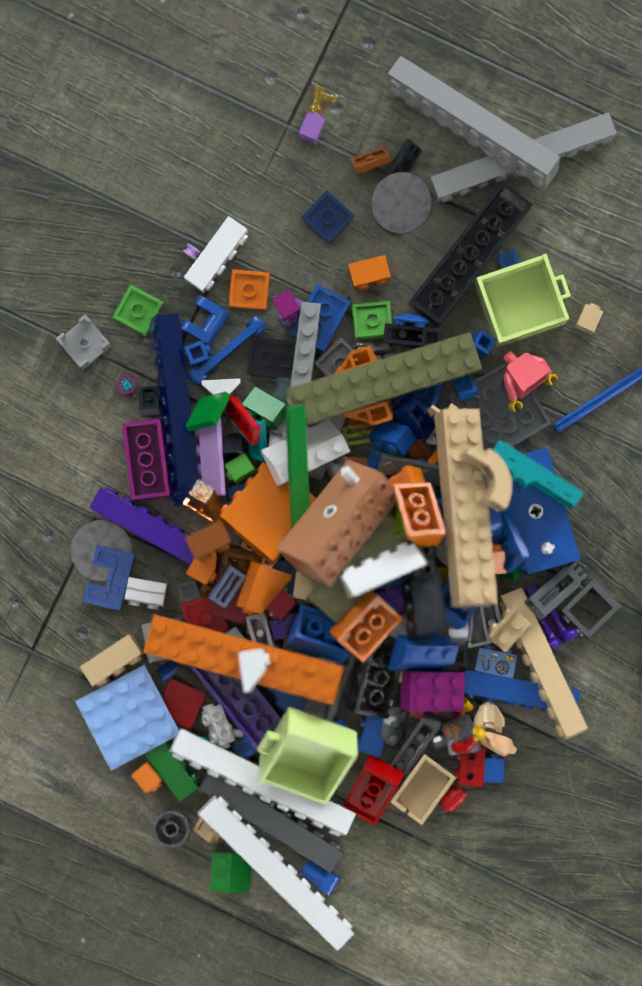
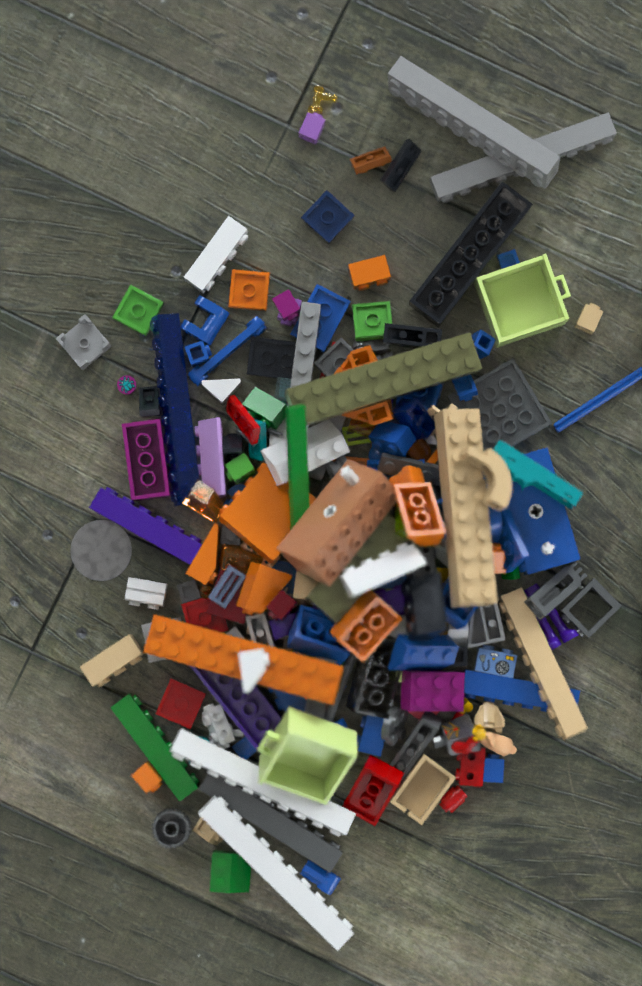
light blue plate [75,665,179,771] -> none
blue plate [83,545,135,611] -> none
blue slope [157,660,180,681] -> none
lavender bush [182,243,201,261] -> none
green tile [185,391,230,431] -> none
dark orange brick [185,520,232,562] -> none
flat silver sticker [372,172,431,233] -> none
blue dish [393,313,431,327] -> none
tan bracket [488,607,531,653] -> none
coral torso [503,351,558,412] -> none

